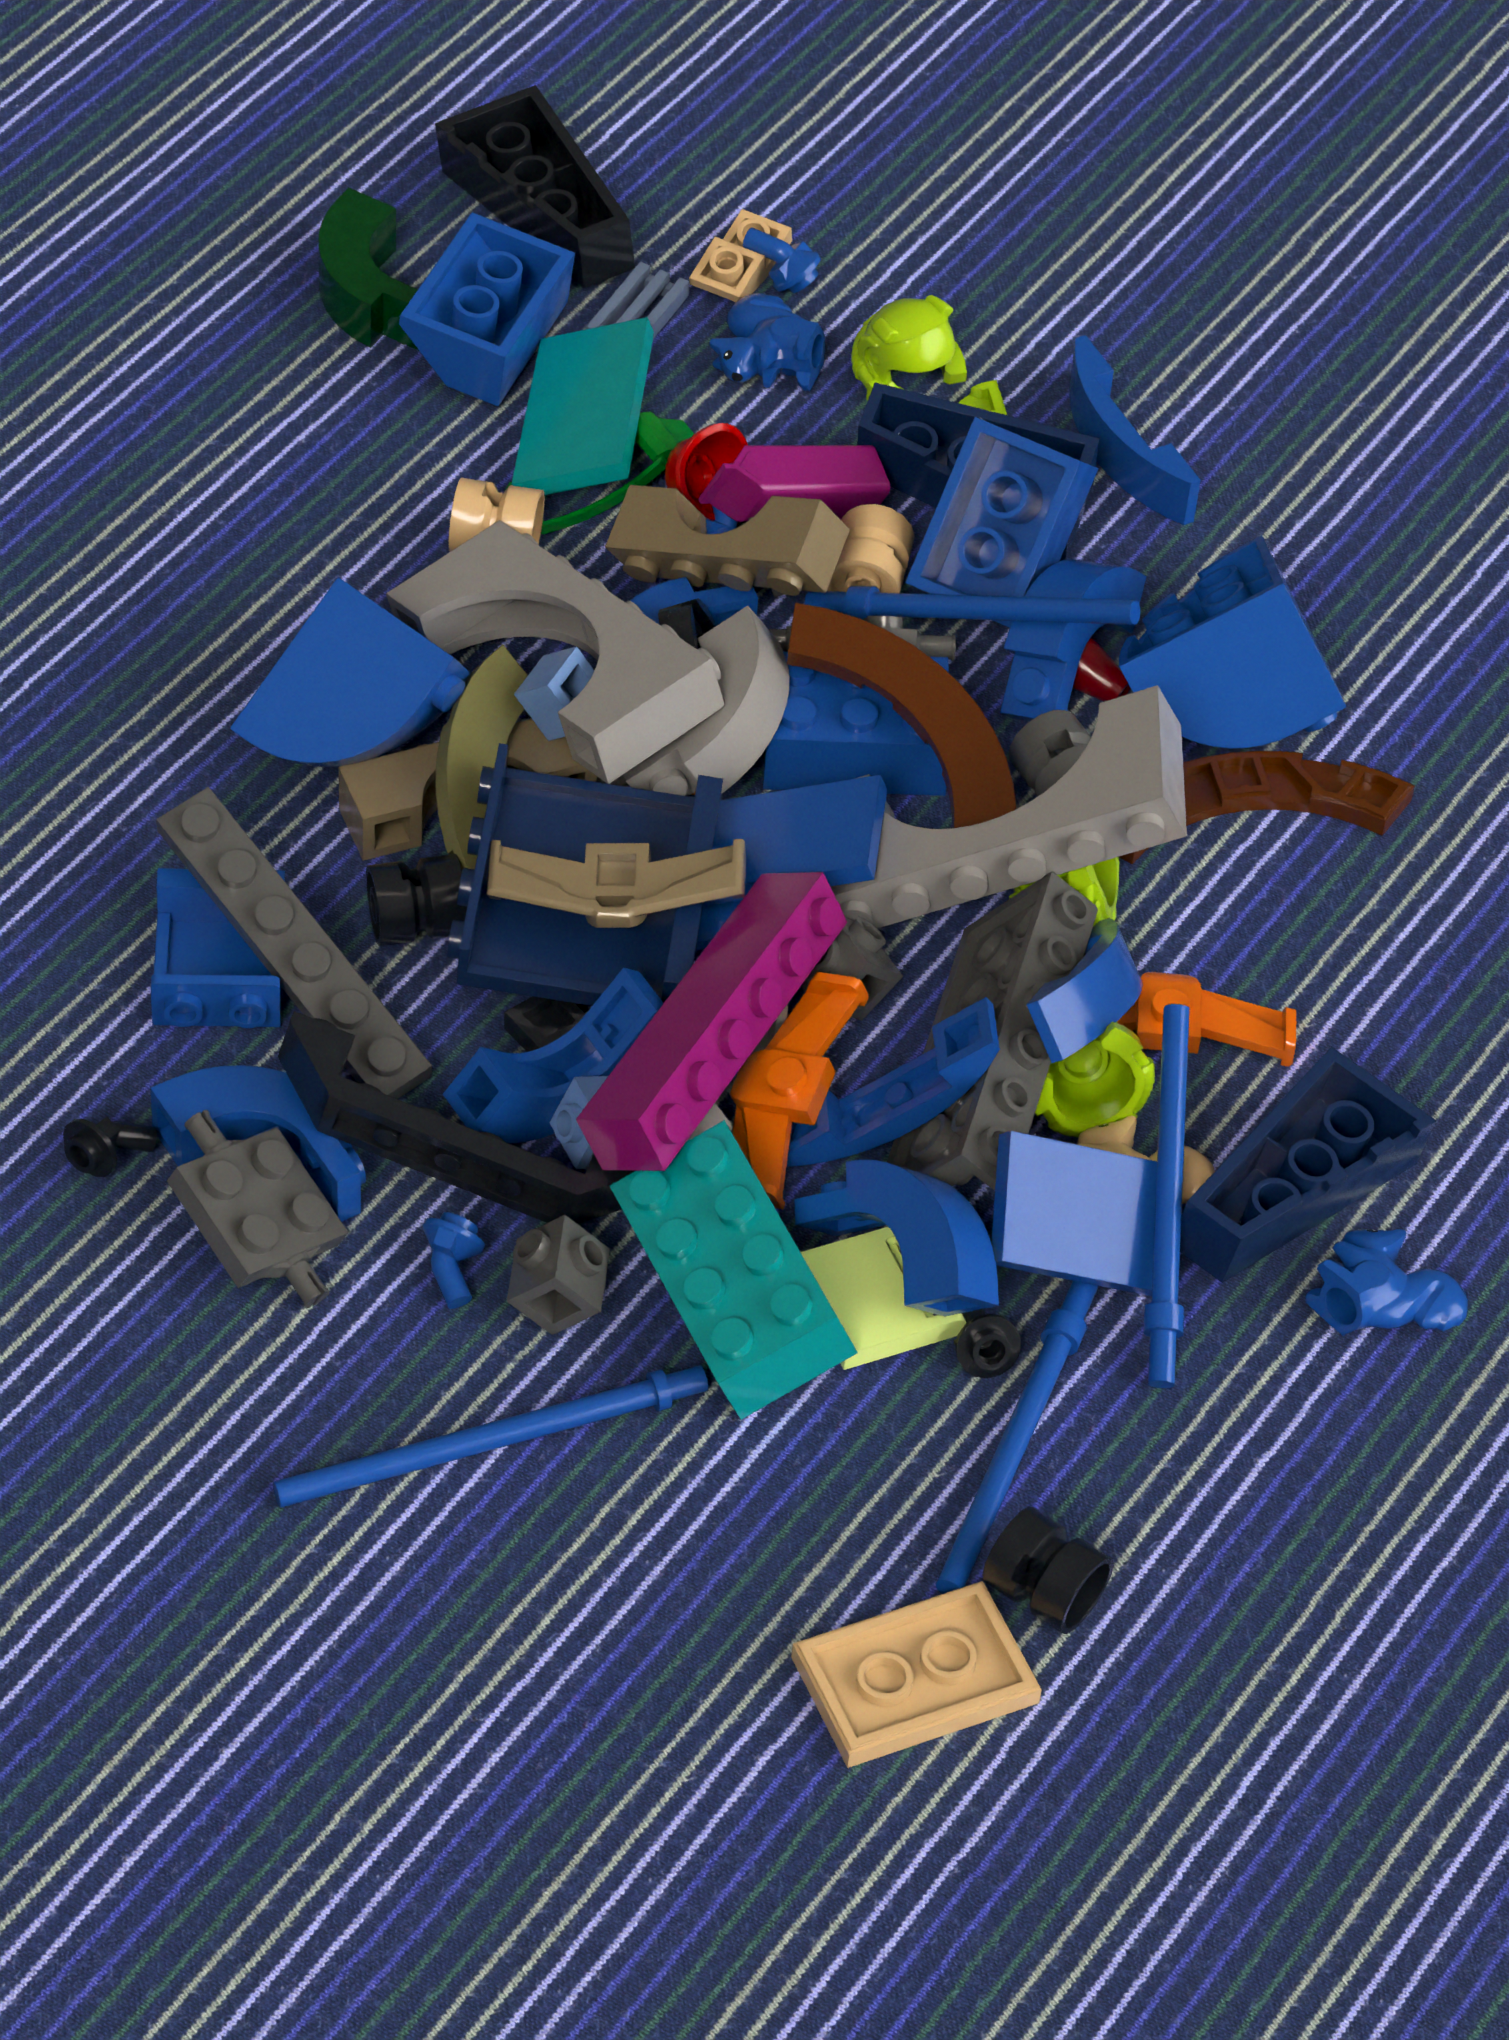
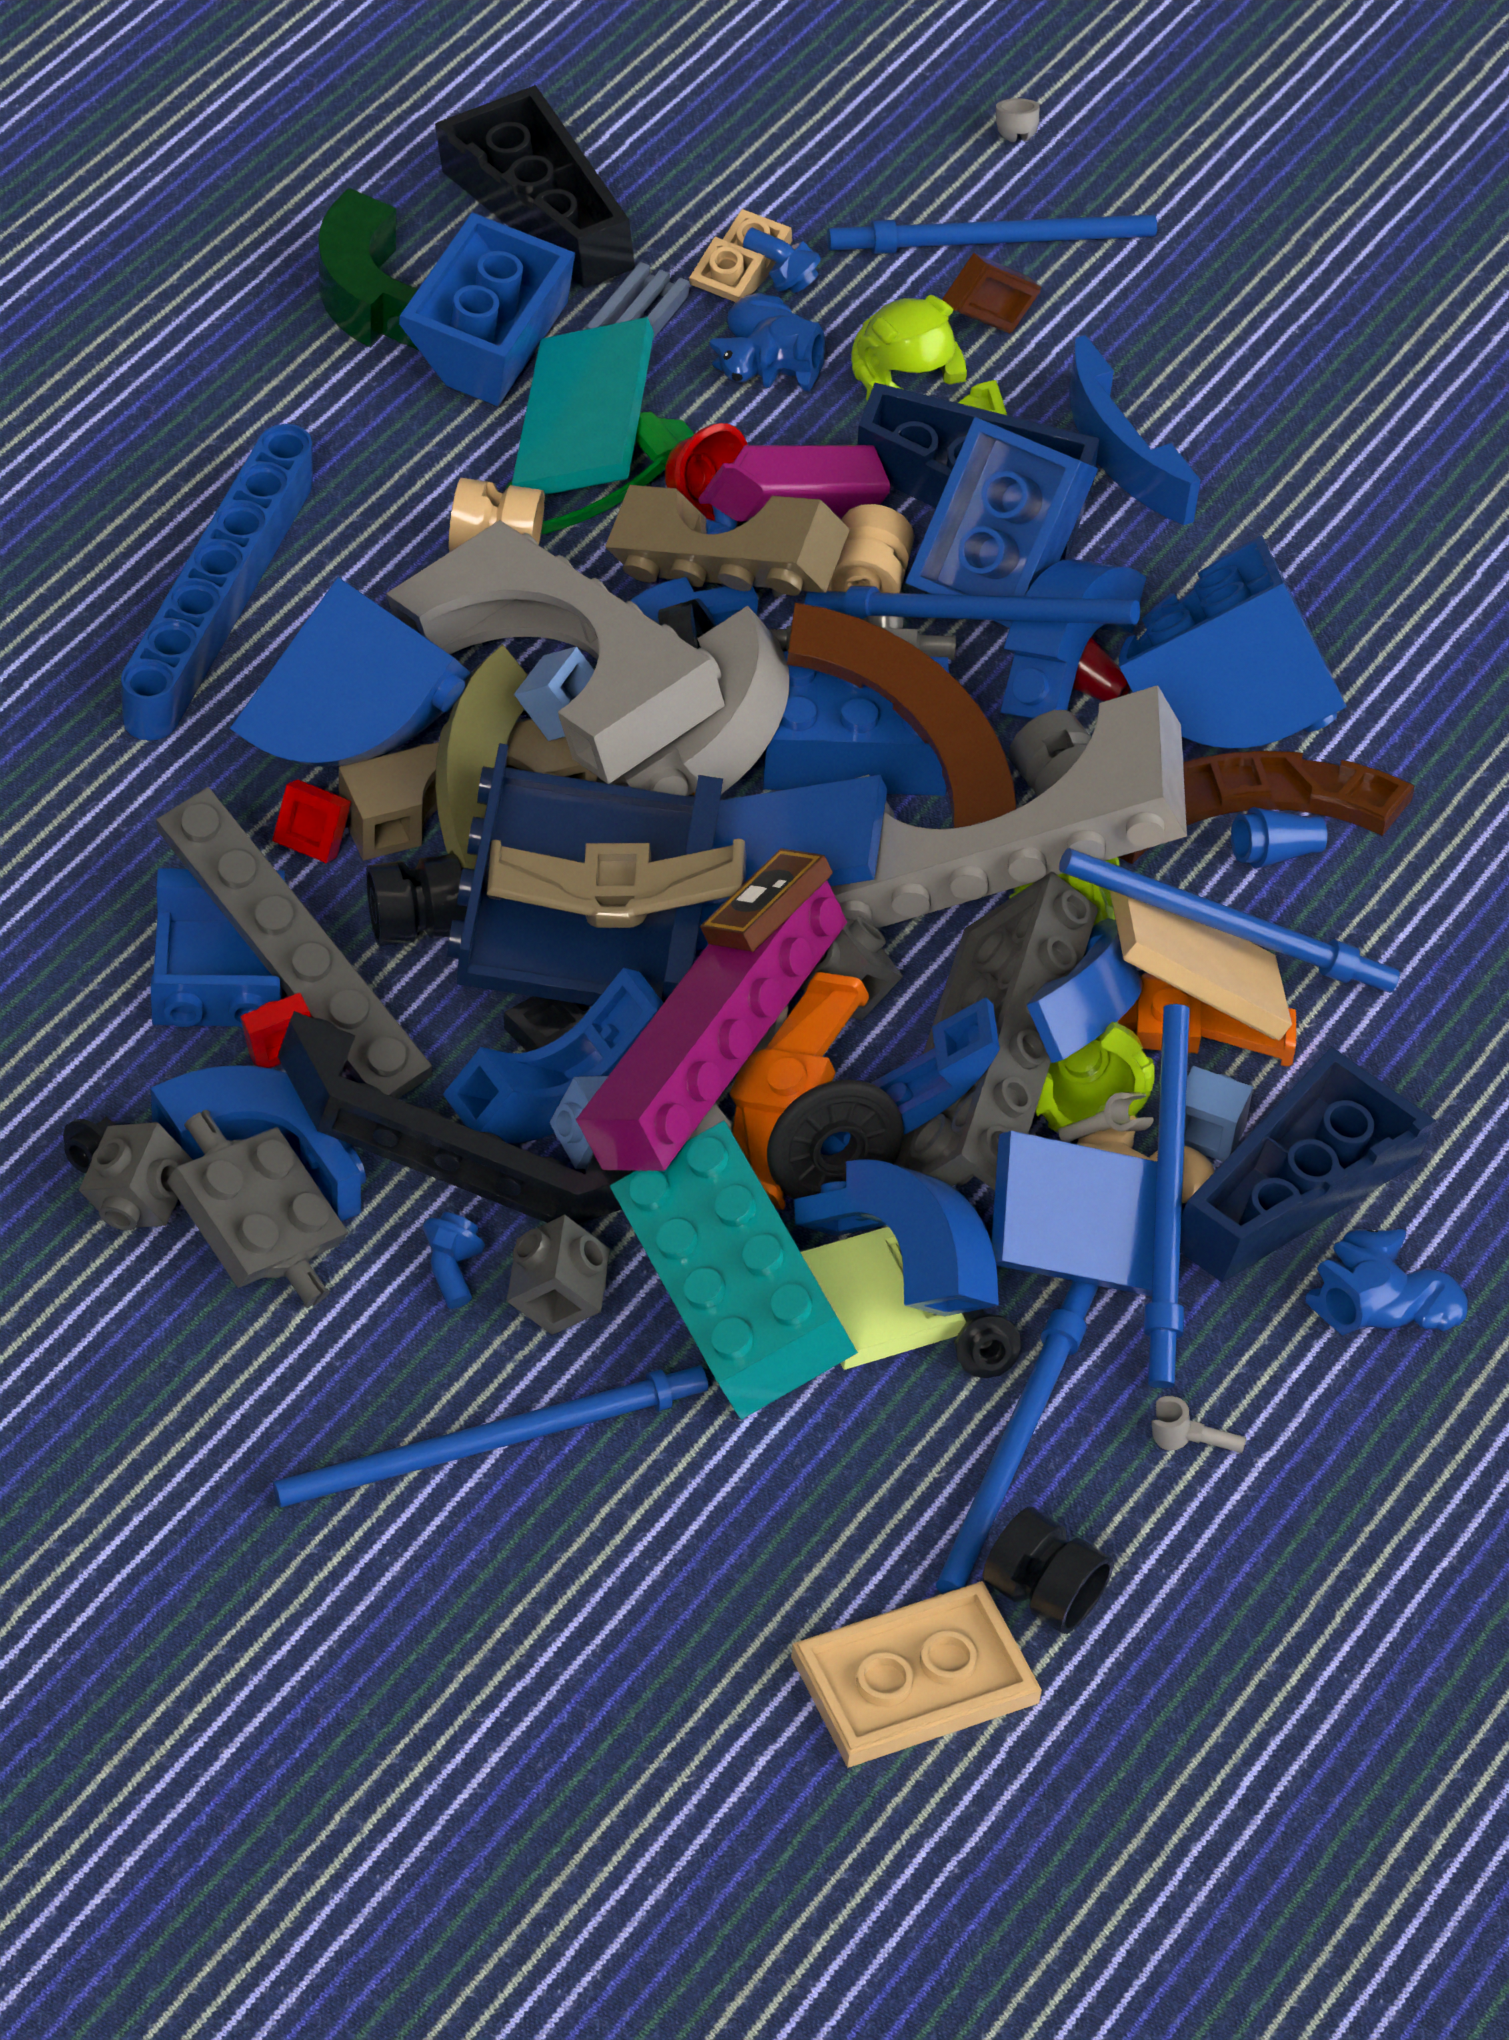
none -> dark grey brick [79,1122,193,1230]
none -> blue beam [121,424,313,741]
none -> red plate [240,993,311,1069]
none -> red plate [272,779,352,863]
none -> reddish brown tile [700,848,833,952]
none -> black wheel [767,1080,904,1199]
none -> blue bar [827,214,1157,254]
none -> reddish brown tile [942,253,1042,334]
none -> light grey hinge [996,98,1040,143]
none -> light grey hand [1058,1092,1154,1142]
none -> blue bar [1059,848,1400,993]
none -> tan tile [1110,890,1292,1040]
none -> light grey hand [1151,1396,1246,1453]
none -> medium blue plate [1184,1066,1253,1162]
none -> blue cone [1231,807,1327,869]

